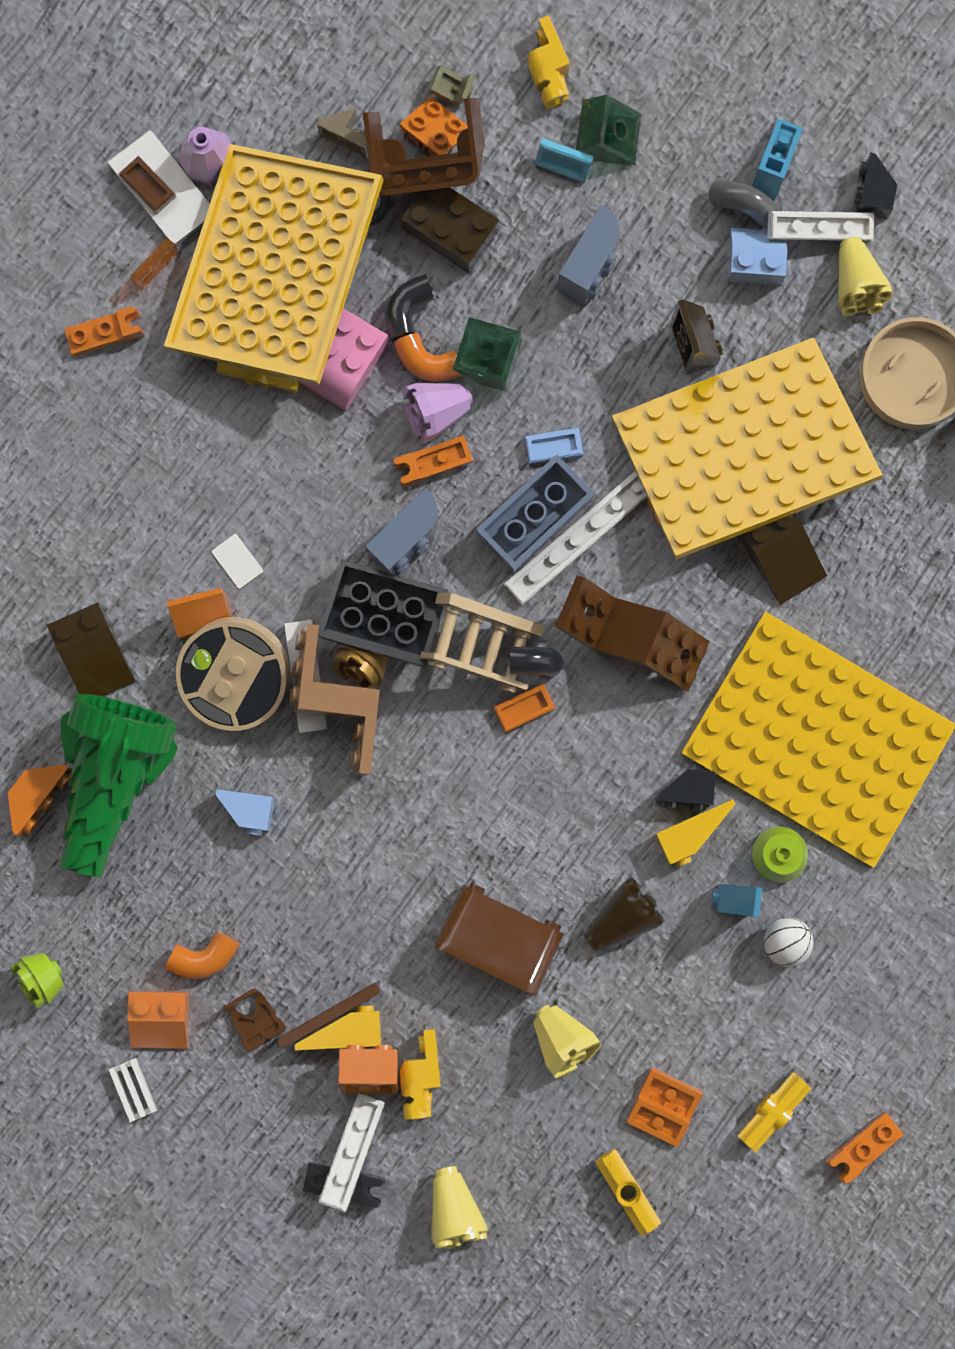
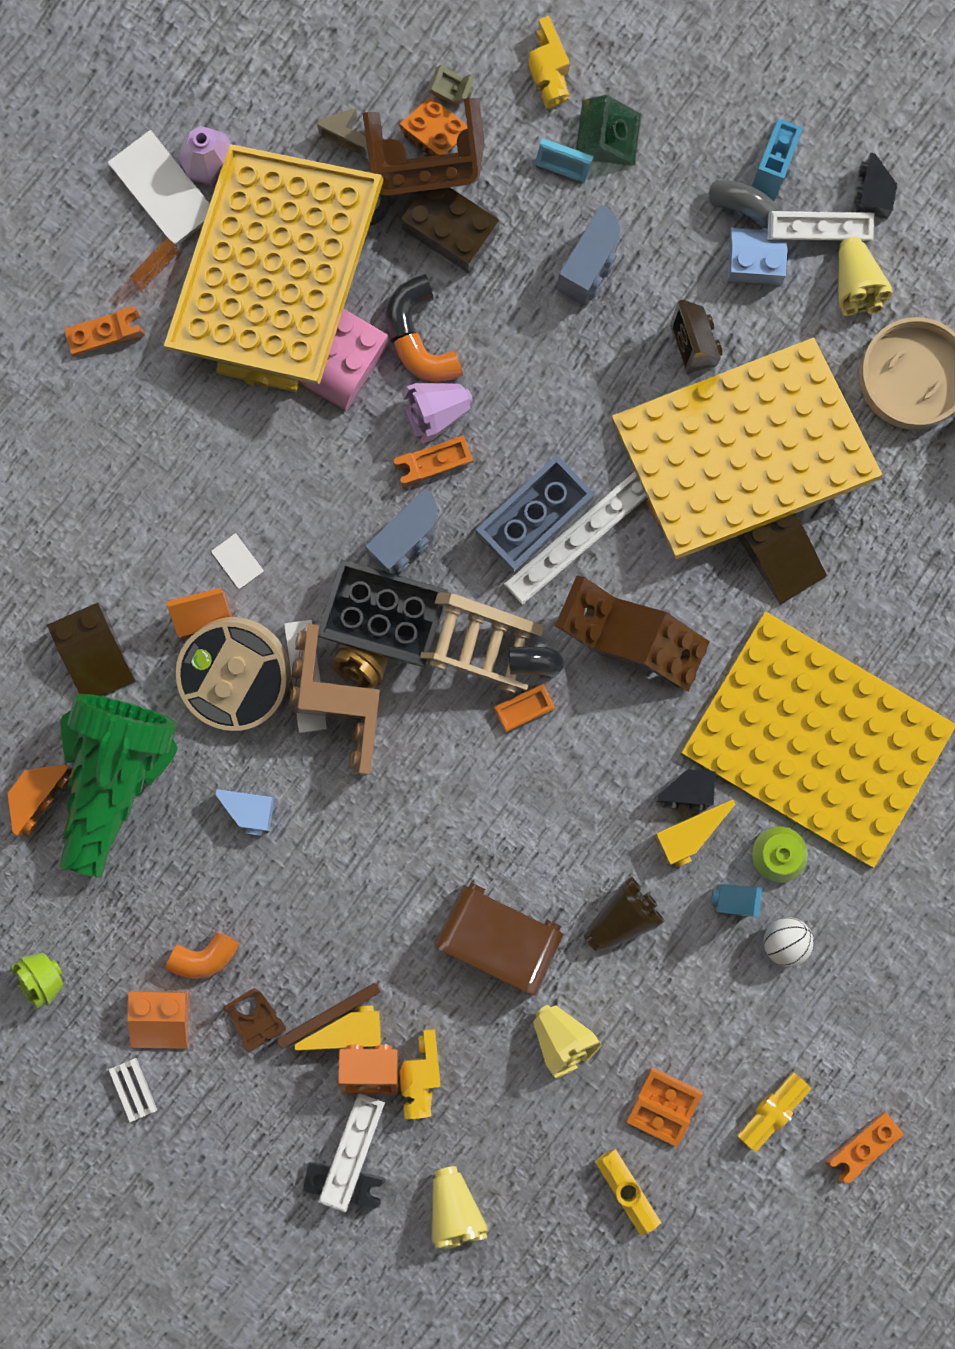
reddish brown tile [118,156,177,215] -> none
clear green slope [453,317,523,392] -> none
light blue tile [525,428,583,465] -> none

